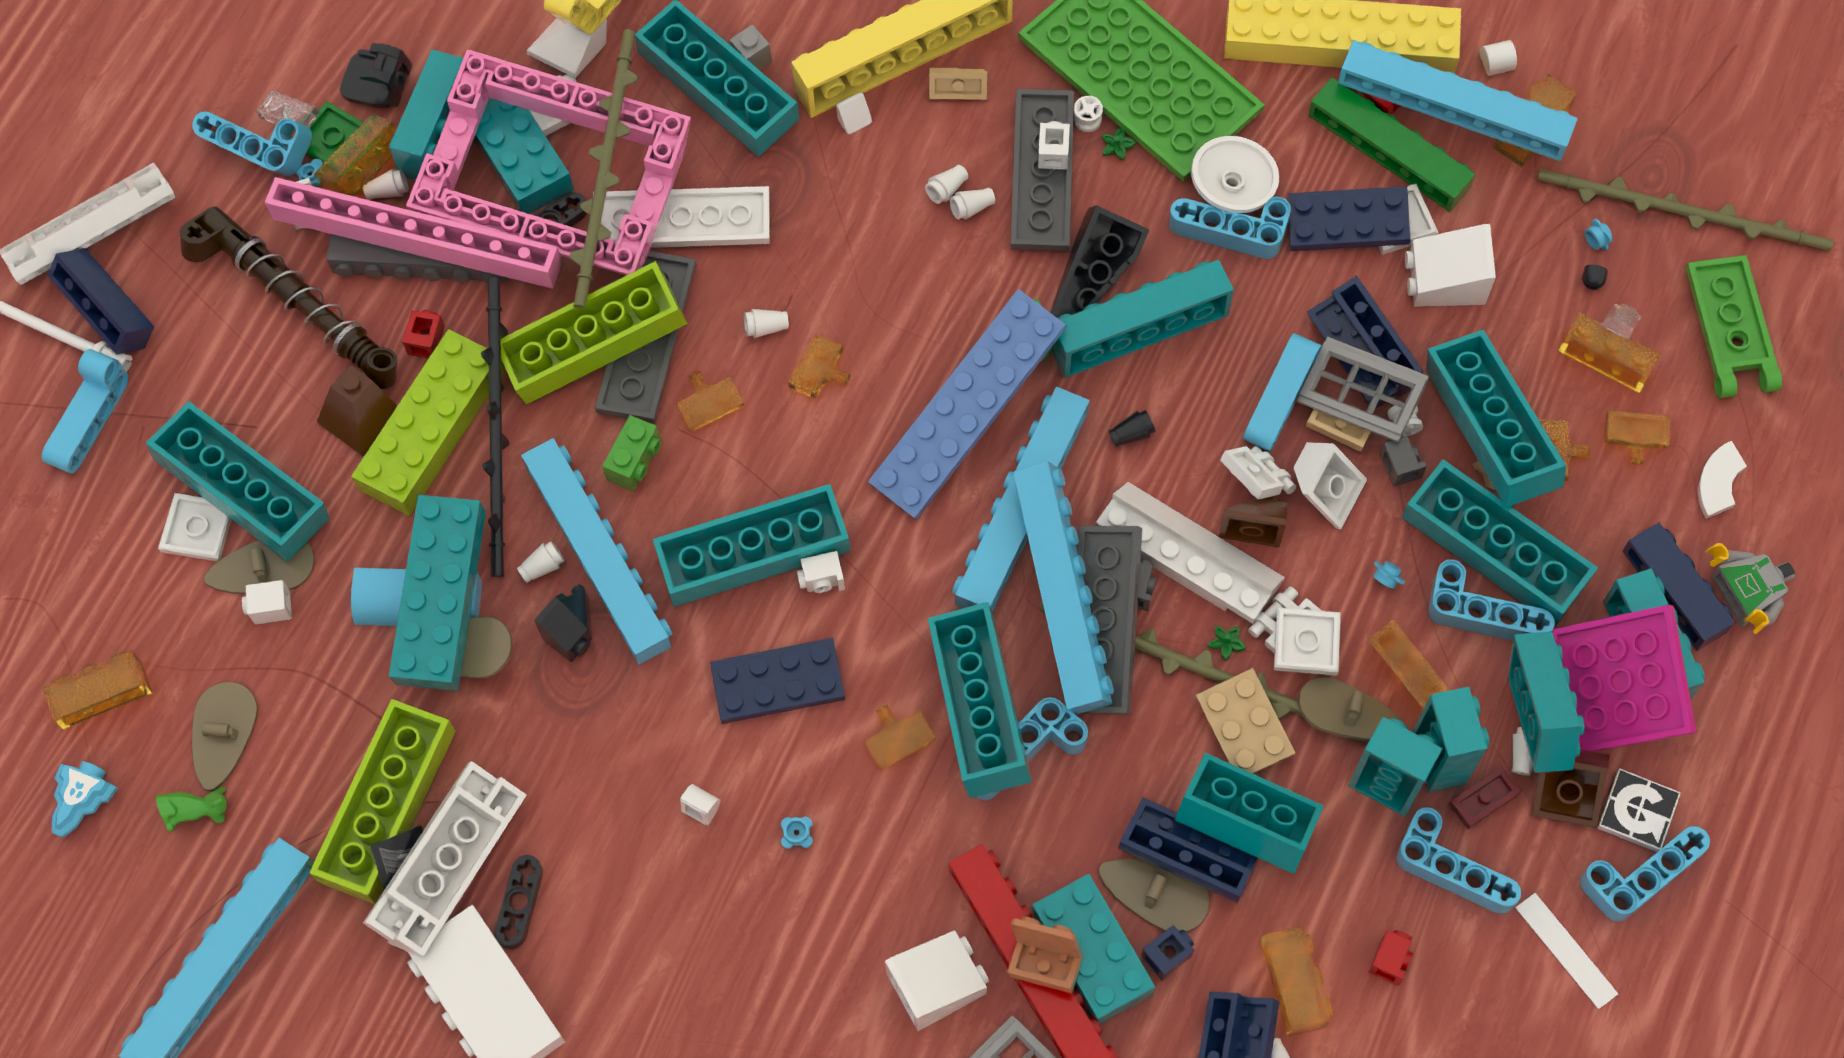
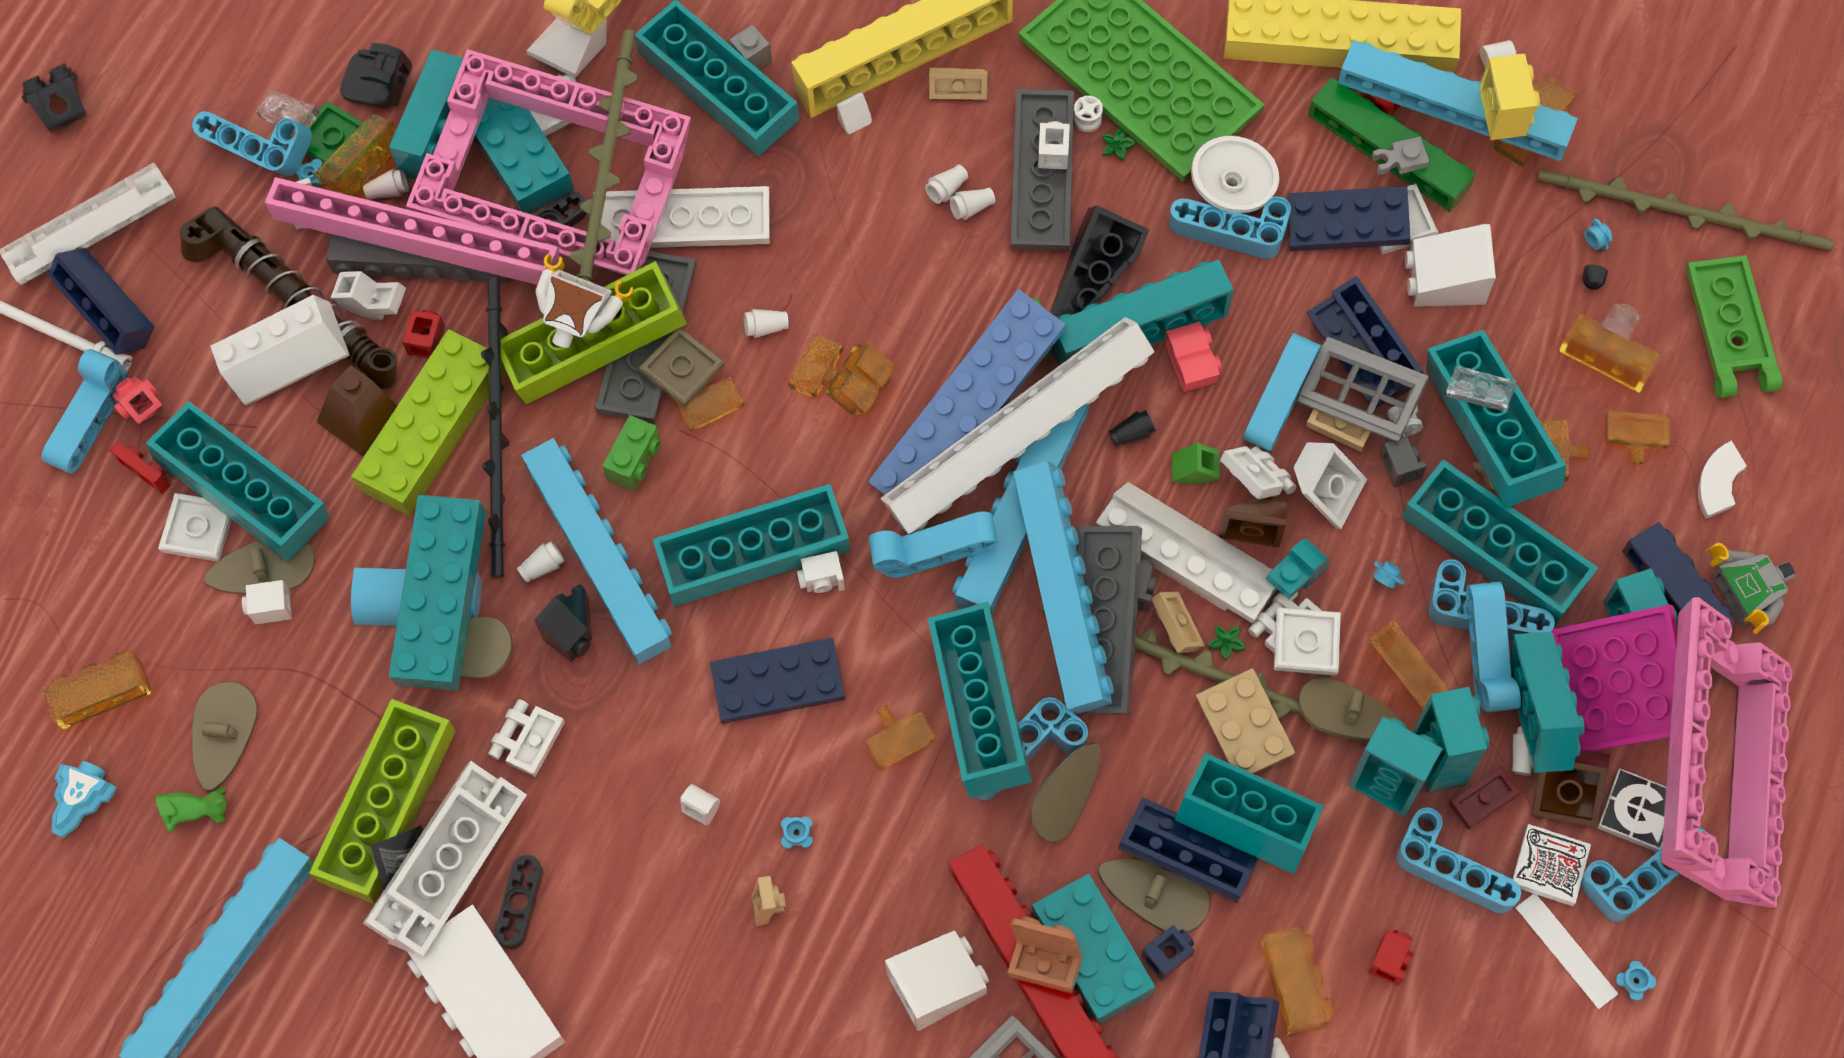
none -> black piece [21,63,87,133]
none -> red plate [109,441,170,494]
none -> coral brick [111,376,162,424]
none -> white slope [210,295,350,406]
none -> white brick [331,271,406,321]
none -> white plate [488,699,565,777]
none -> torso [535,254,633,348]
none -> dark tan tile [639,328,724,408]
none -> tan plate [751,876,786,926]
none -> clear yellow piece [825,343,896,414]
none -> medium azure beam [868,512,998,578]
none -> white brick [881,317,1155,534]
none -> dark tan shield [1031,742,1101,842]
none -> tan plate [1152,592,1205,653]
none -> coral brick [1164,322,1222,392]
none -> bright green brick [1172,443,1220,484]
none -> teal brick [1266,538,1331,599]
none -> light grey plate [1372,137,1429,175]
none -> clear plate [1446,366,1517,412]
none -> medium azure beam [1466,581,1521,712]
none -> light yellow brick [1479,54,1540,140]
none -> white tile [1512,824,1591,906]
none -> medium azure plate [1616,961,1656,1001]
none -> bright pink slope [1661,597,1792,908]

